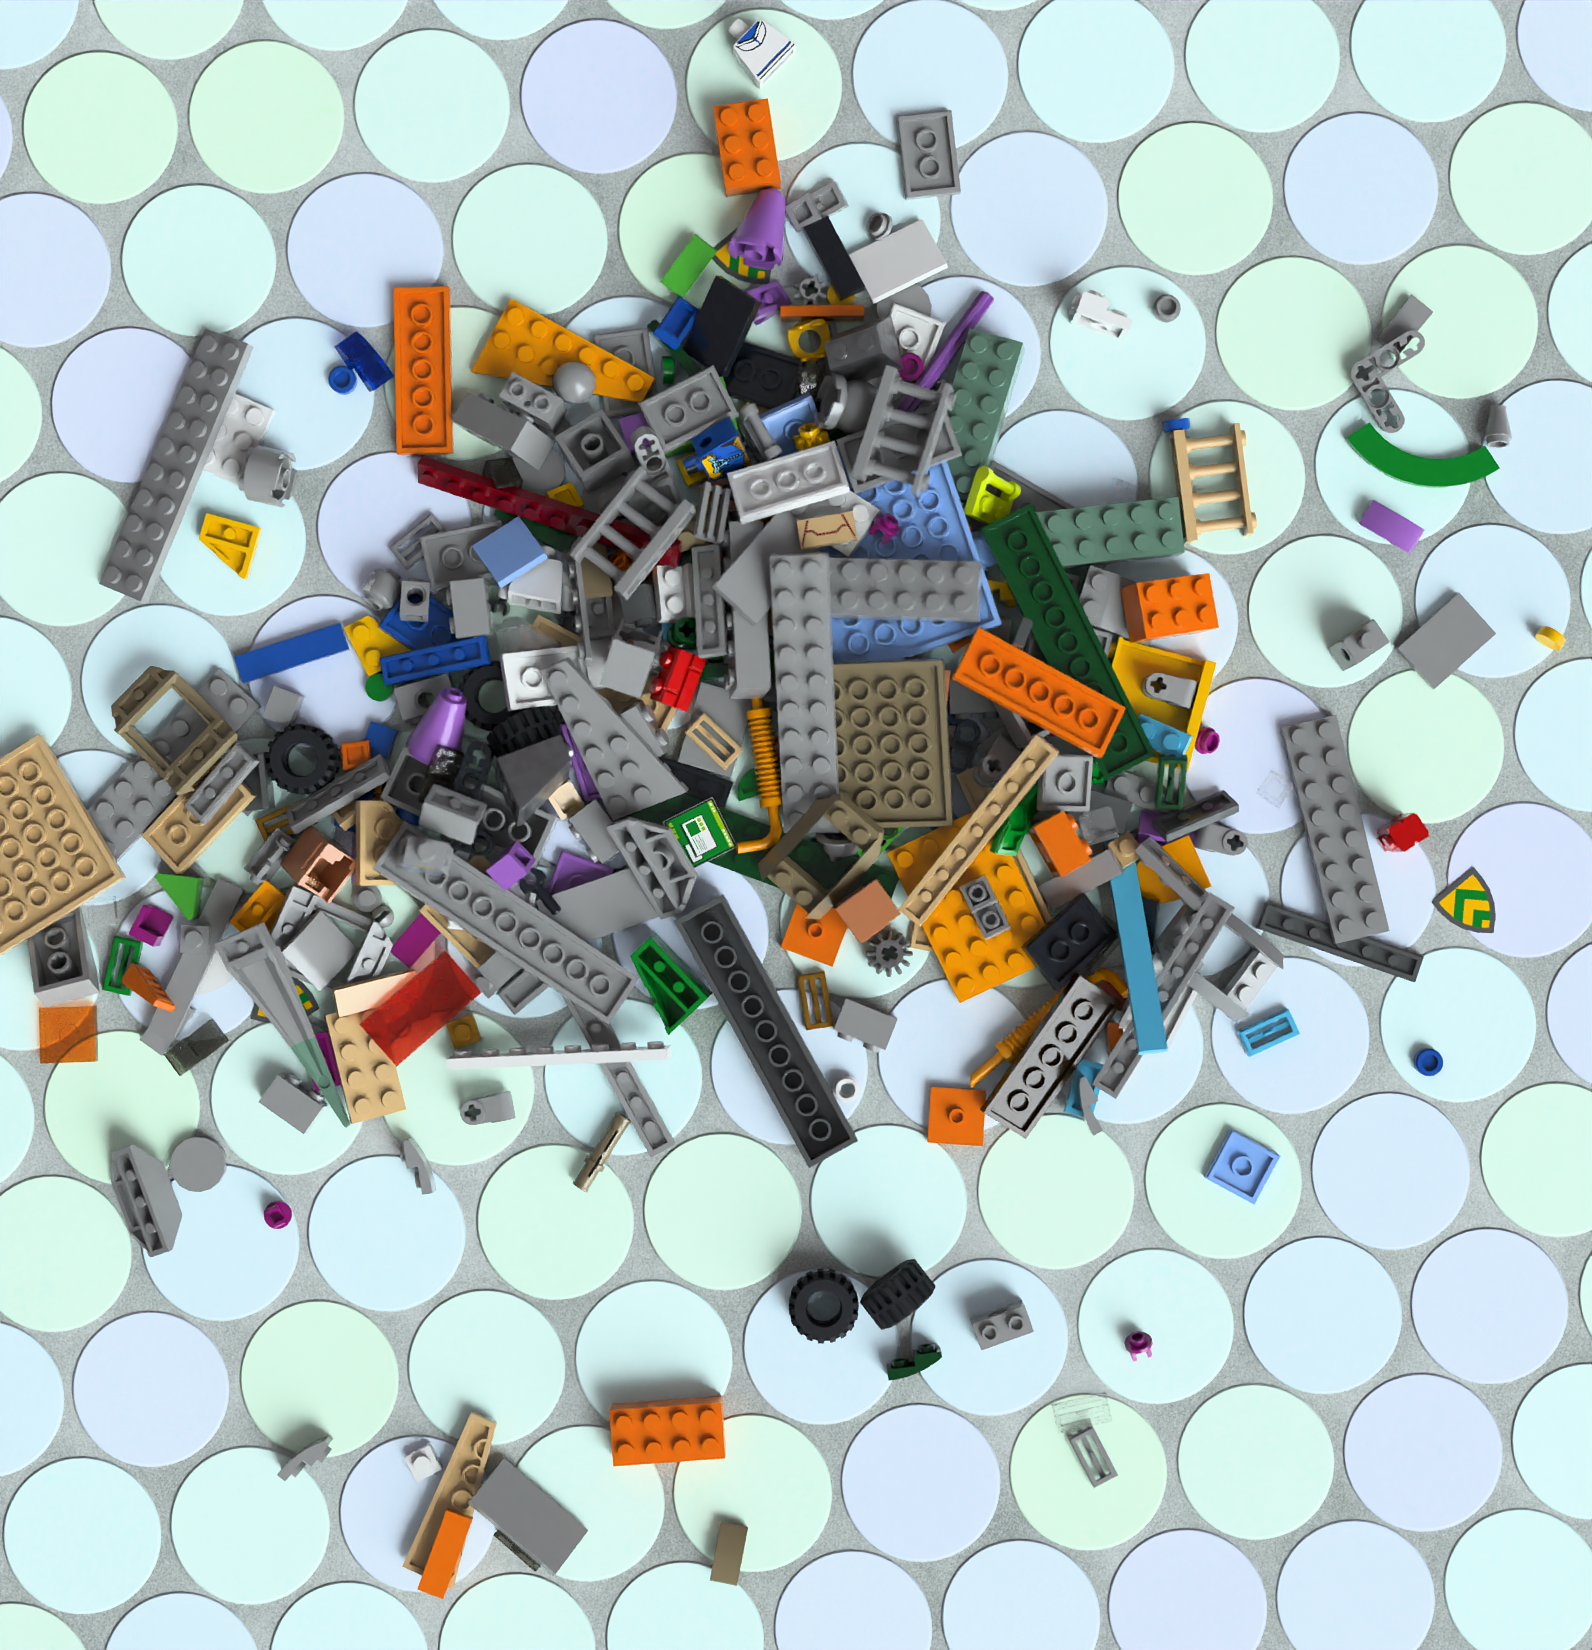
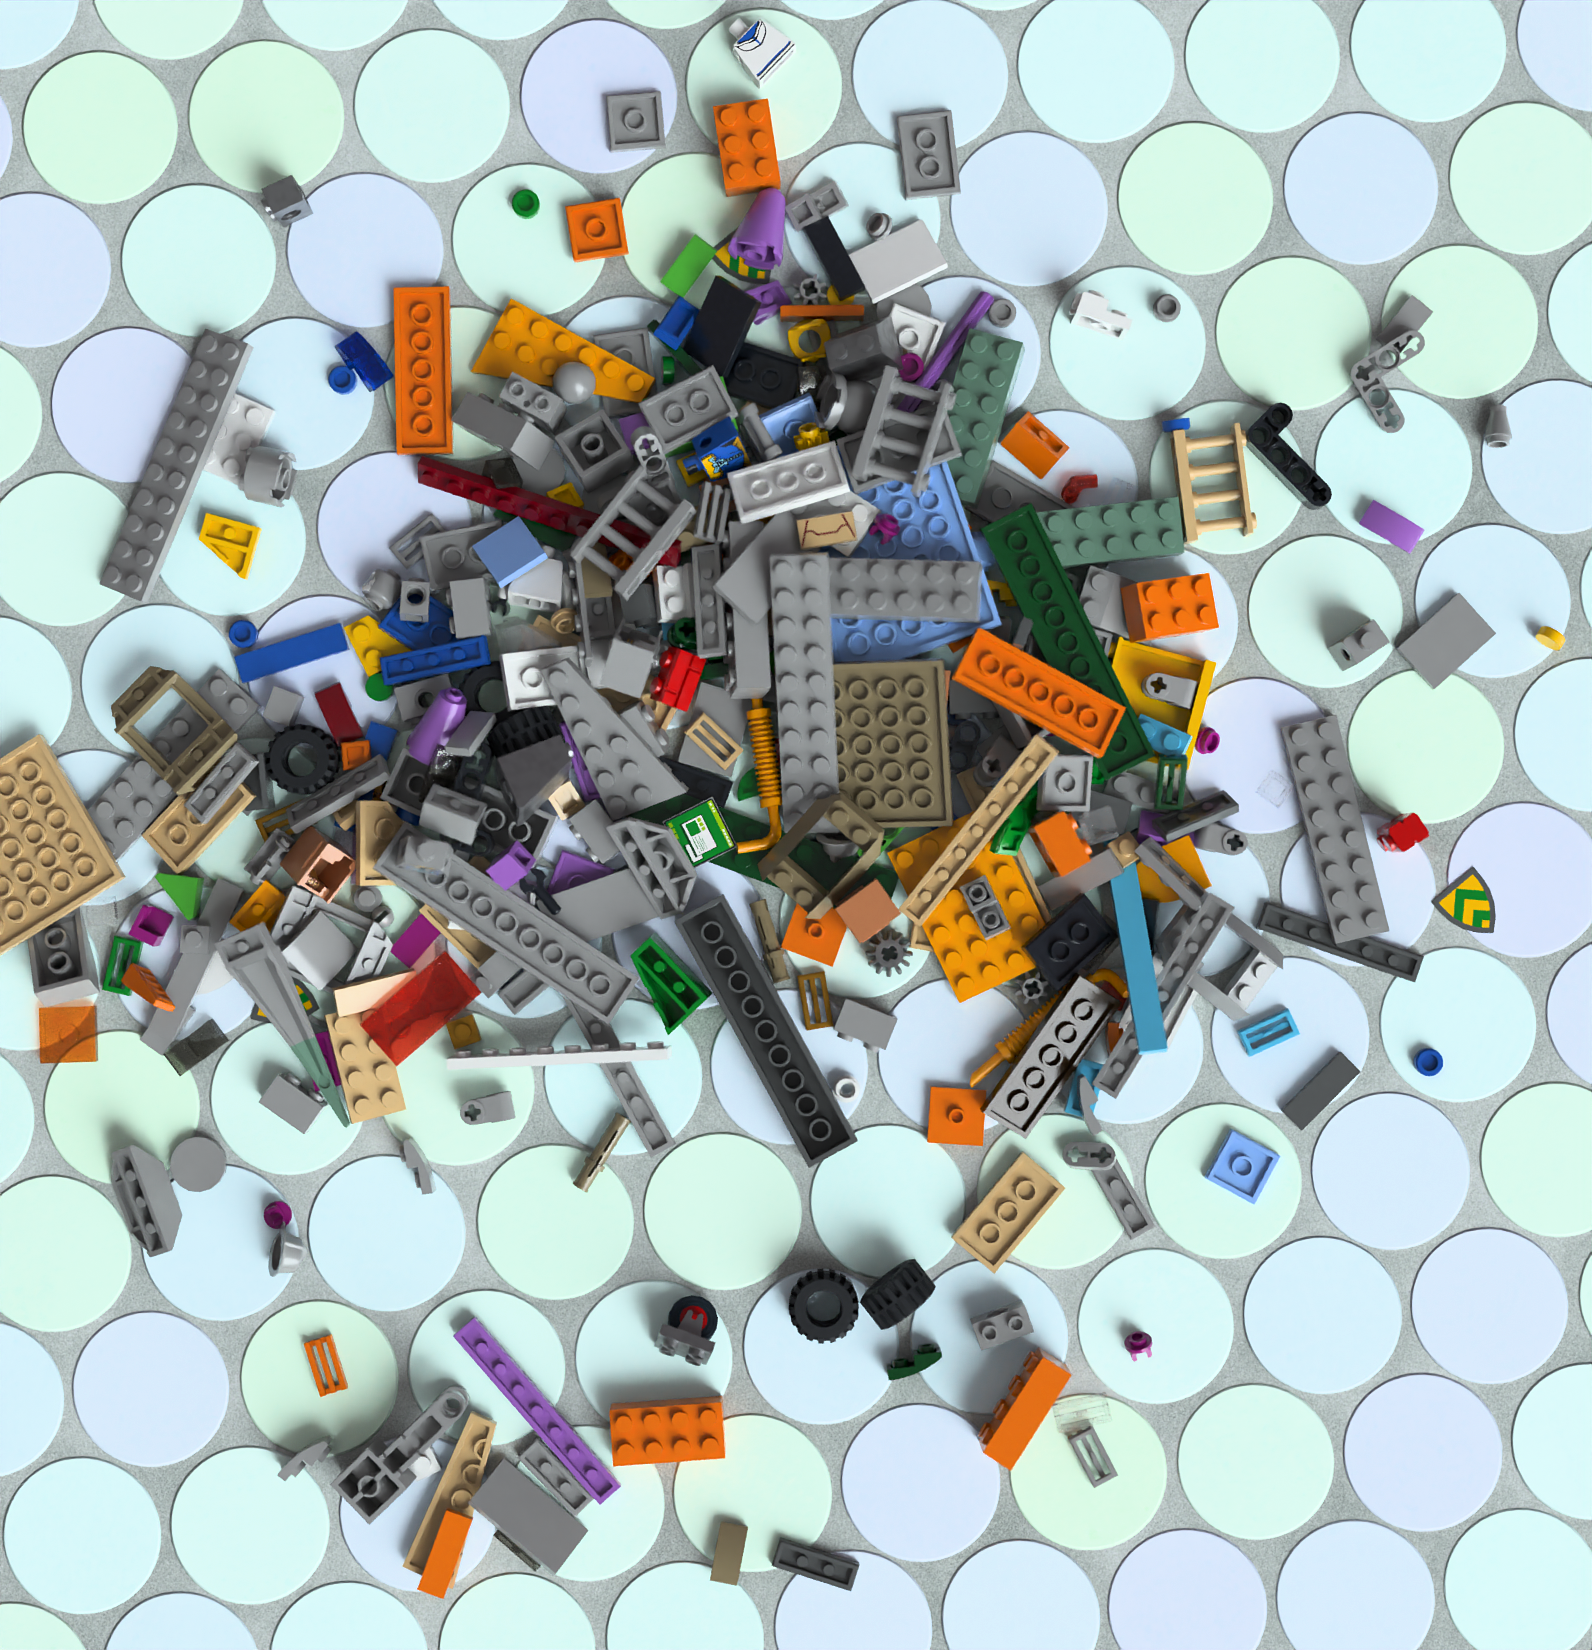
neon yellow plate [964,466,1021,525] -> none
green tile [1345,422,1500,488] -> none
none -> blue tile [229,620,258,648]
none -> flat silver brick [261,175,314,227]
none -> light grey piece [268,1222,307,1277]
none -> orange tile [304,1334,348,1397]
none -> dark red slope [314,681,364,747]
none -> light grey brick [330,1385,469,1525]
none -> light grey tile [444,711,497,757]
none -> medium lavender plate [453,1316,622,1505]
none -> green tile [512,189,540,219]
none -> light grey tile [517,1436,594,1517]
none -> tan plate [550,608,578,634]
none -> orange plate [565,198,629,263]
none -> light grey tile [606,91,666,153]
none -> flat silver plate [654,1295,718,1366]
none -> dark tan pin [749,899,790,984]
none -> dark grey tile [771,1537,860,1592]
none -> tan plate [951,1151,1066,1274]
none -> orange brick [978,1347,1072,1471]
none -> light grey tile [988,299,1017,328]
none -> orange panel [1001,411,1070,479]
none -> light grey gear [1014,972,1049,1005]
none -> clear red arm [1061,474,1098,504]
none -> light grey beam [1062,1142,1116,1171]
none -> light grey tile [1091,1155,1155,1240]
none -> black beam [1245,402,1332,510]
none -> dark grey tile [1281,1051,1361,1130]

